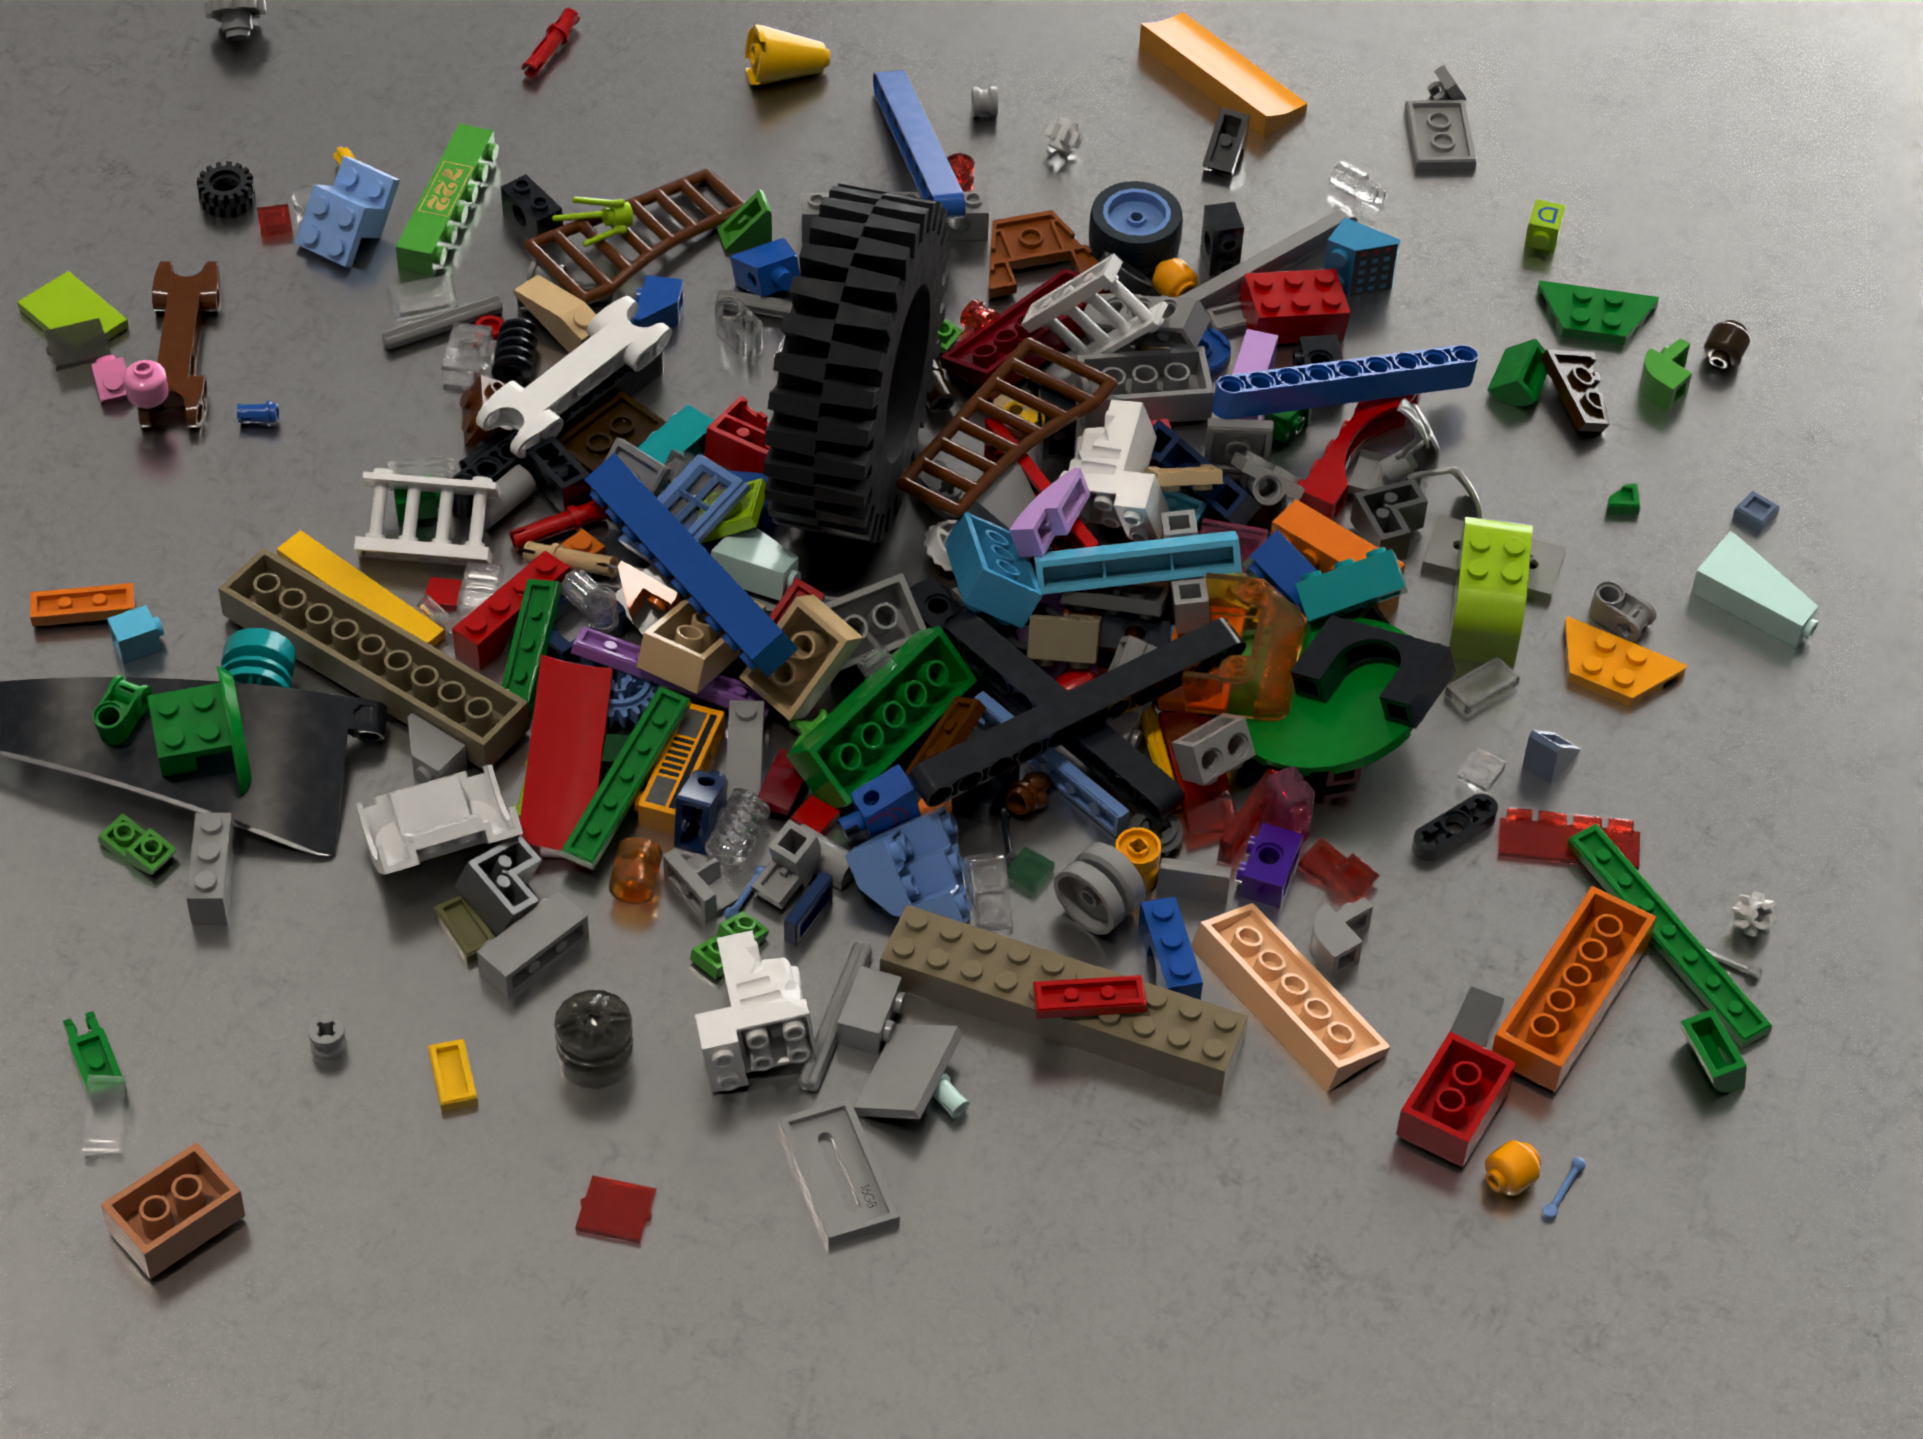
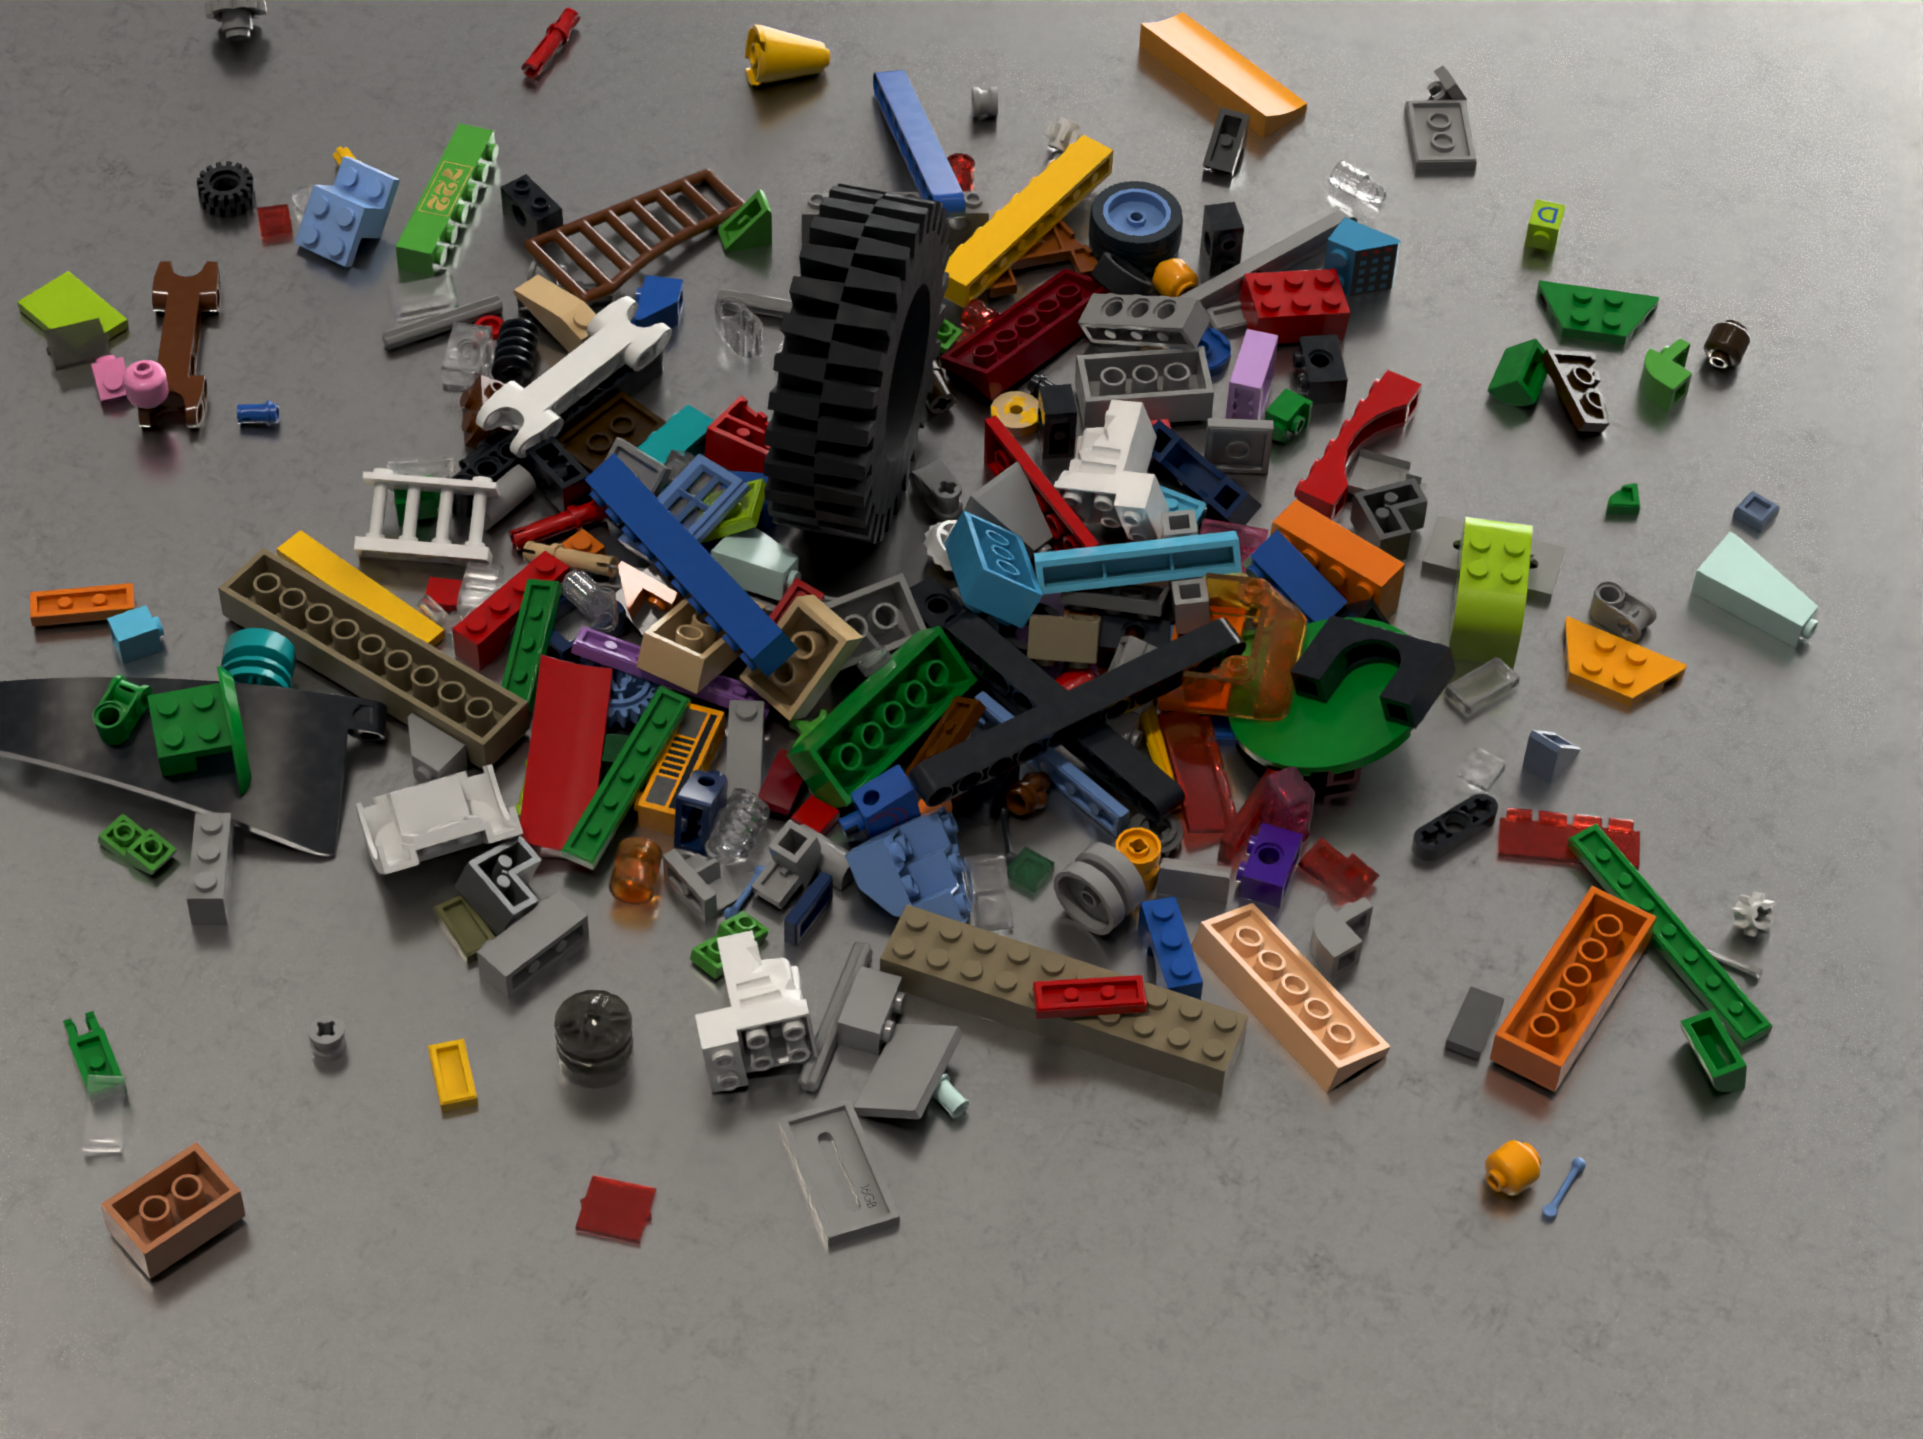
lime plant [552,197,633,247] -> none
blue torso [730,238,801,296] -> none
reddish brown bar [896,337,1118,518] -> none
lavender slope [1009,468,1091,557] -> none
white fence [1021,254,1168,375] -> none
tan plate [1145,464,1223,492] -> none
light grey brick [1171,713,1256,786] -> none
blue beam [1211,345,1479,419] -> none
light grey plate [1230,450,1305,505] -> none
teal brick [1295,547,1409,625] -> none
light grey plant [1379,398,1482,519] -> none
red brick [1396,1032,1516,1167] -> none
none -> yellow brick [944,134,1114,309]

